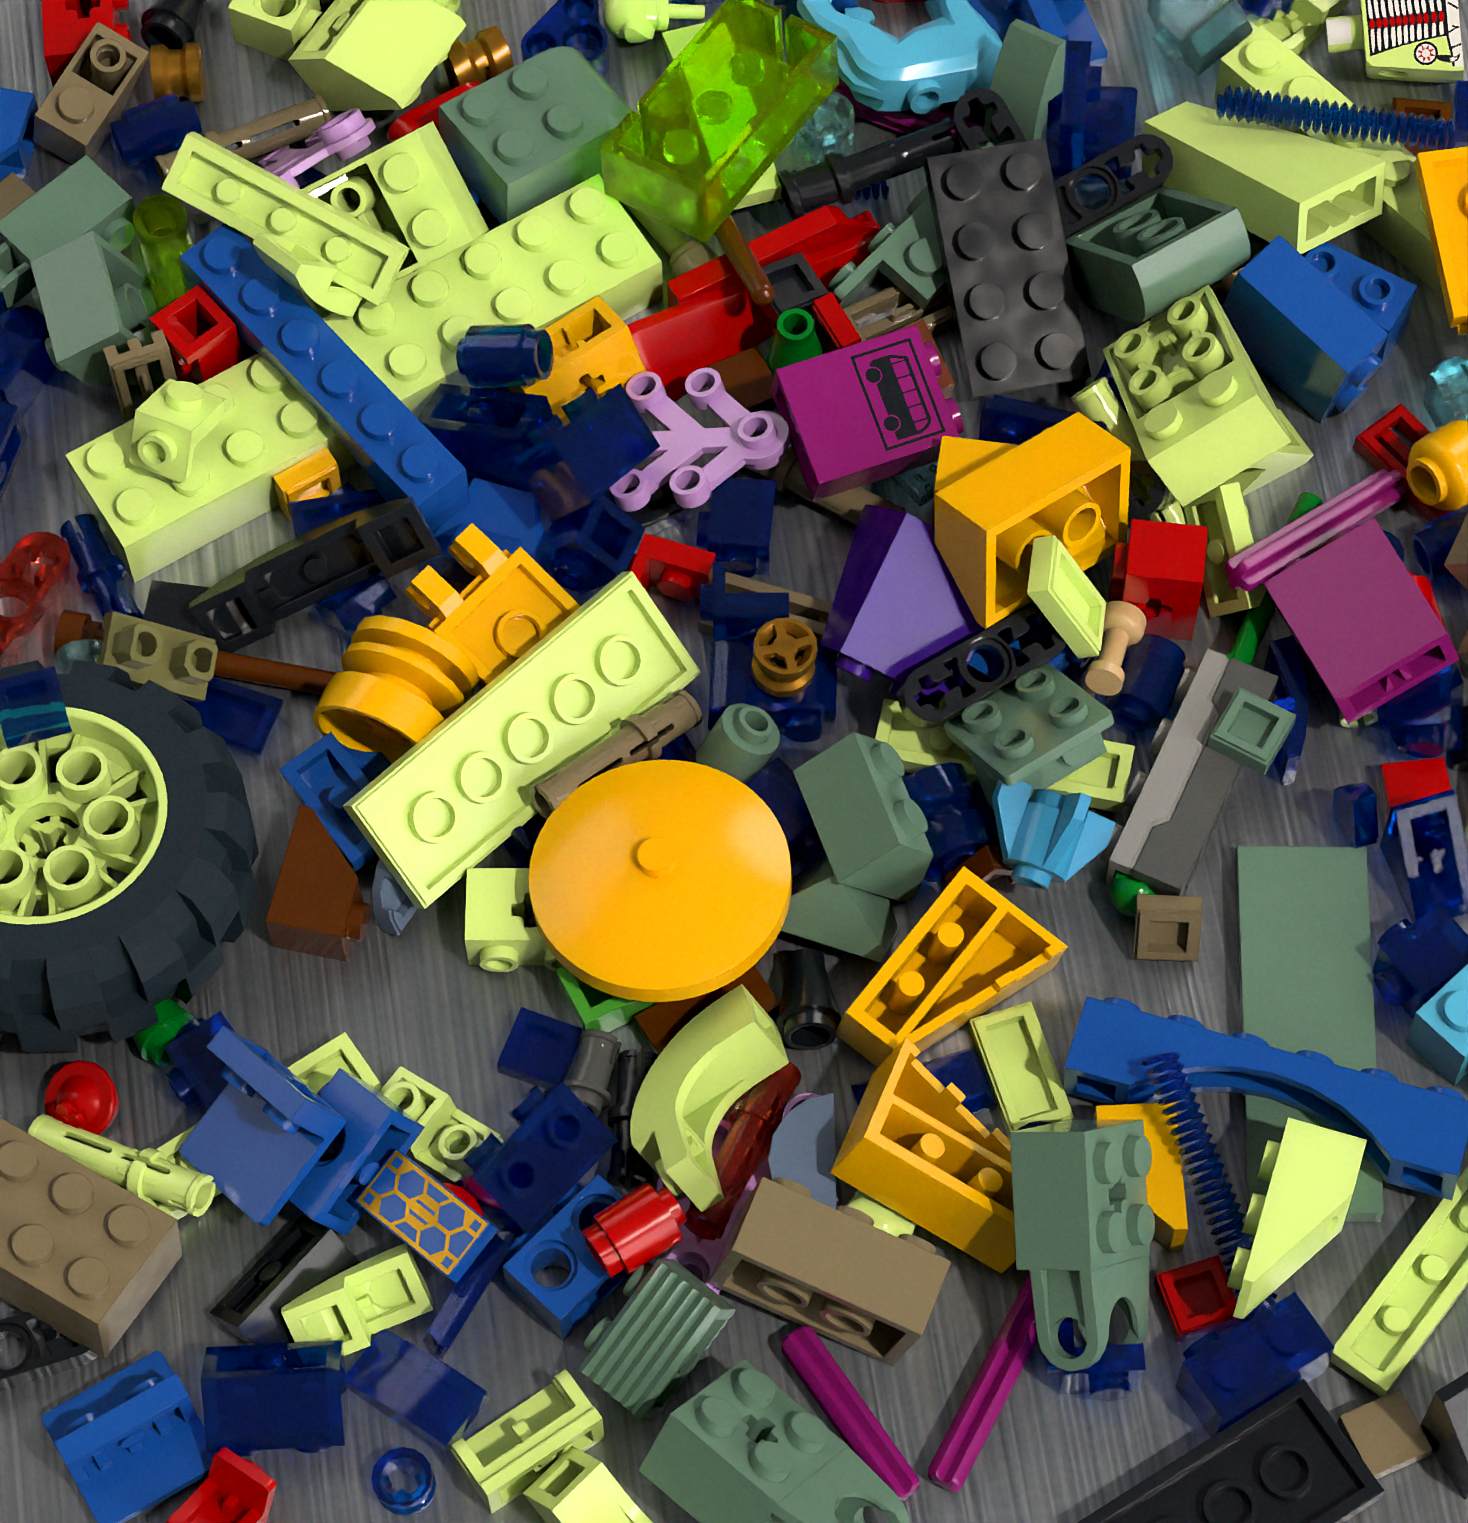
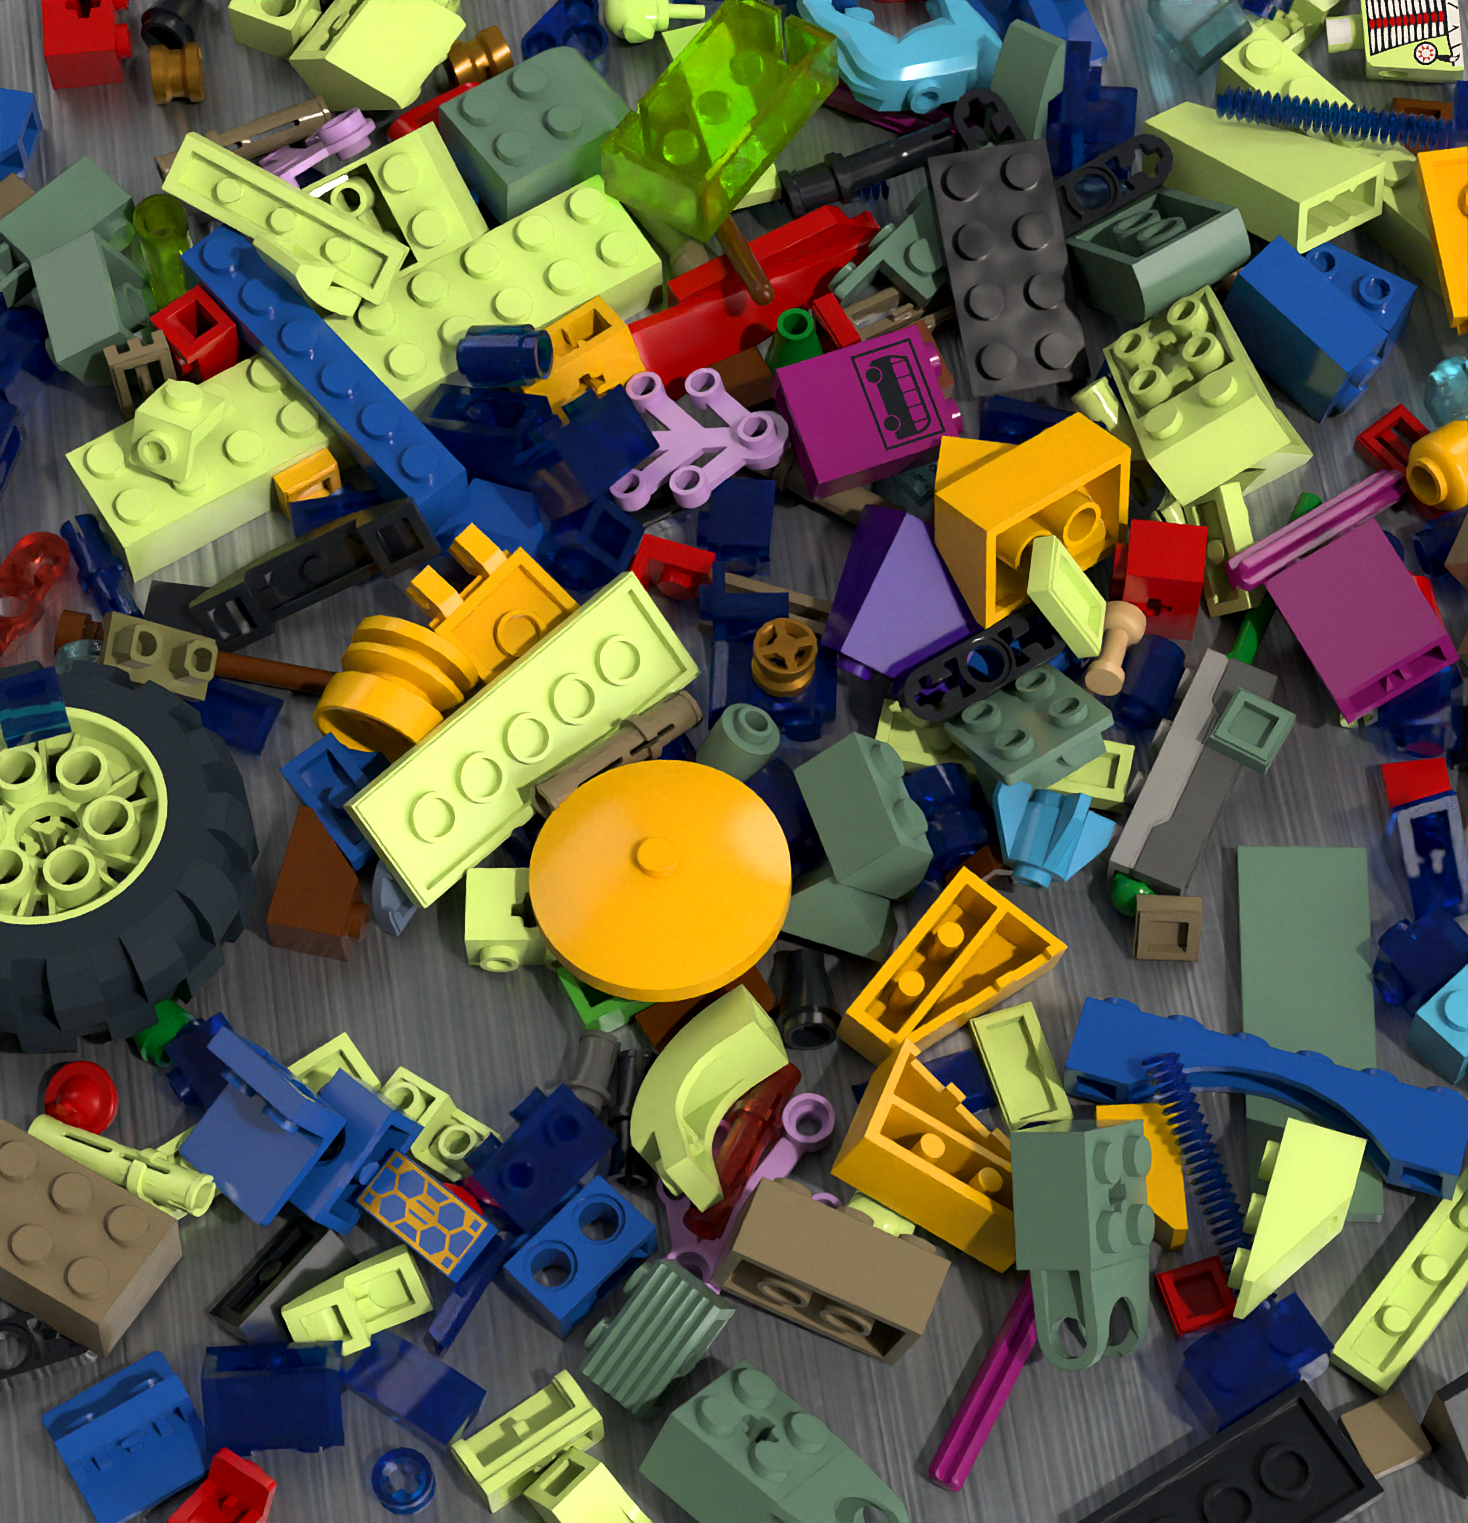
dark tan slope [33,21,149,165] -> none
clear blue brick [109,92,203,168] -> none
clear blue plate [313,574,397,633] -> none
clear blue tile [497,1007,582,1094] -> none
red brick [581,1182,687,1278] -> none
black tile [760,252,829,329] -> none
sand blue tile [768,1093,837,1209] -> none
magenta axle [781,1325,919,1502] -> none
clear light blue wheel [795,90,855,165] -> none
clear blue bracket [1044,1318,1146,1401] -> none
clear blue slope [1263,635,1308,786] -> none
clear blue tile [1333,782,1379,849] -> none

